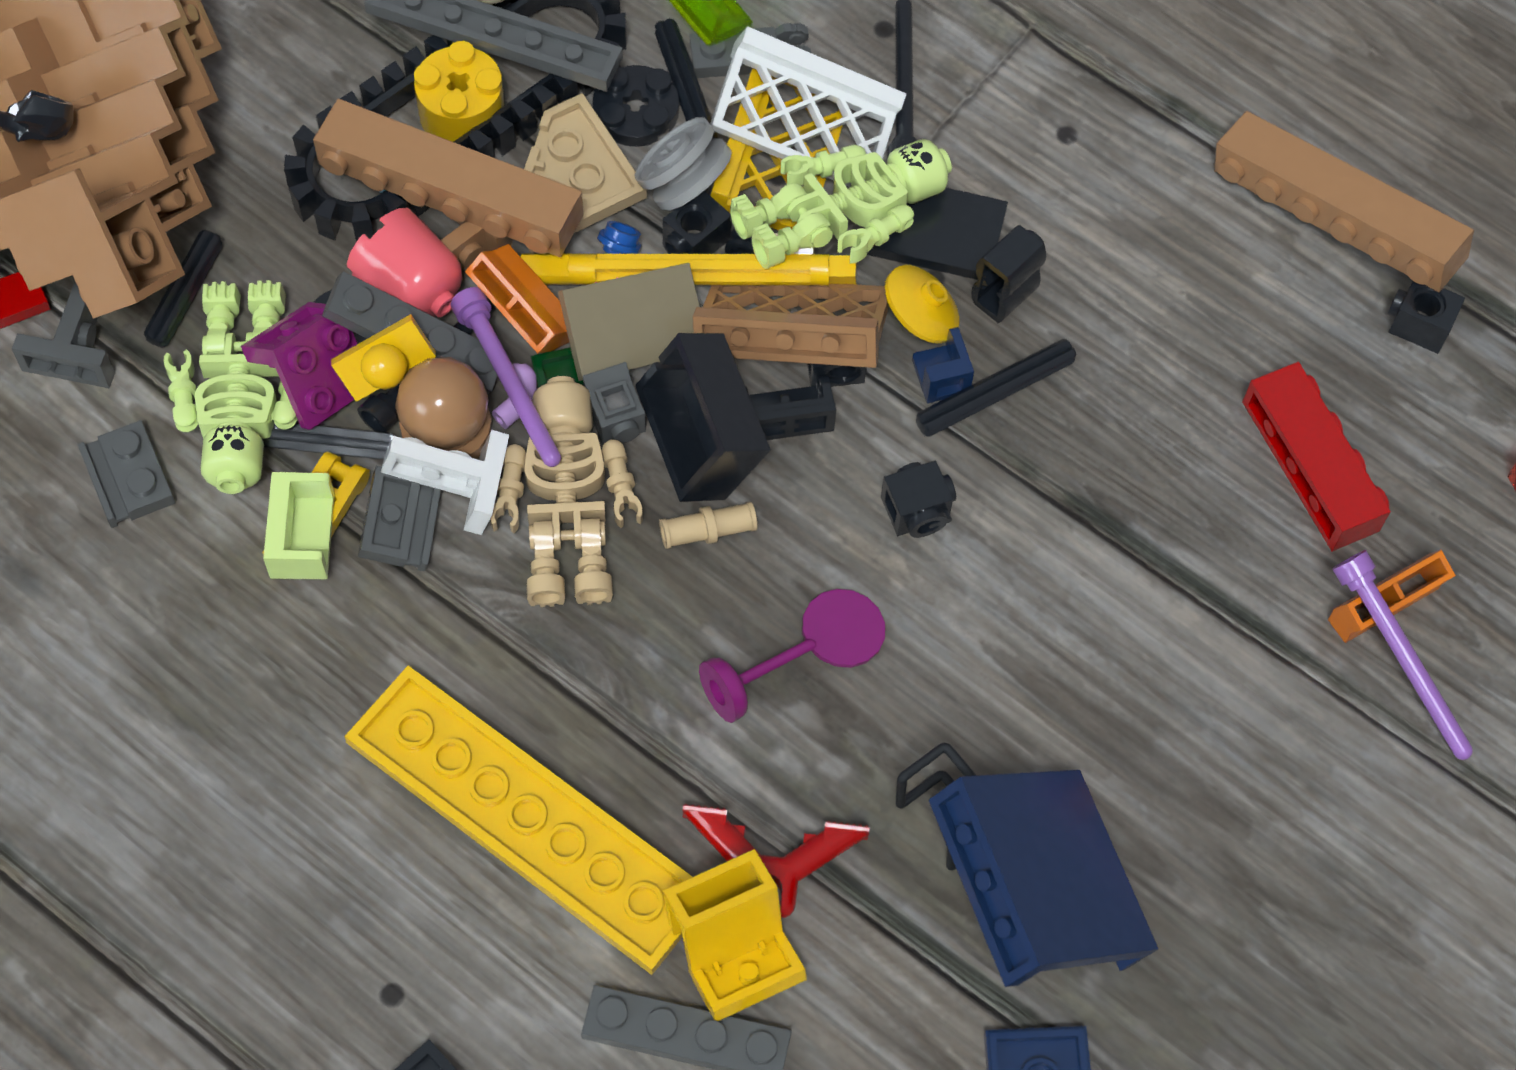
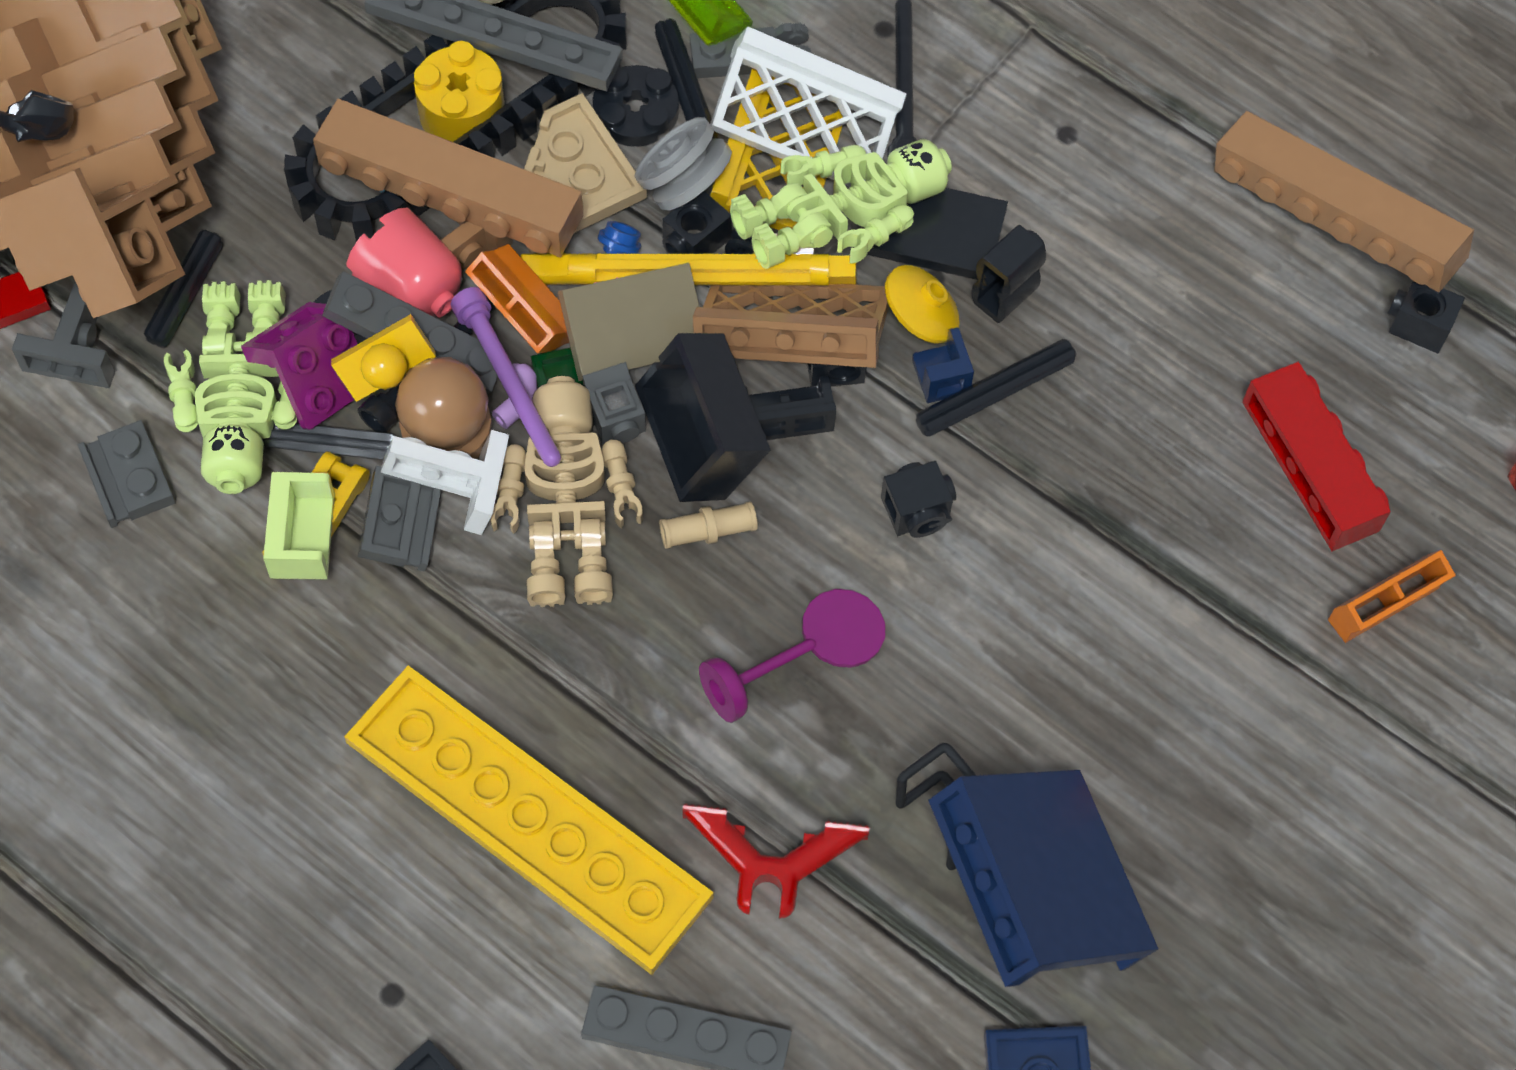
yellow piece [663,849,807,1021] -> none
medium lavender piece [1332,550,1473,760] -> none

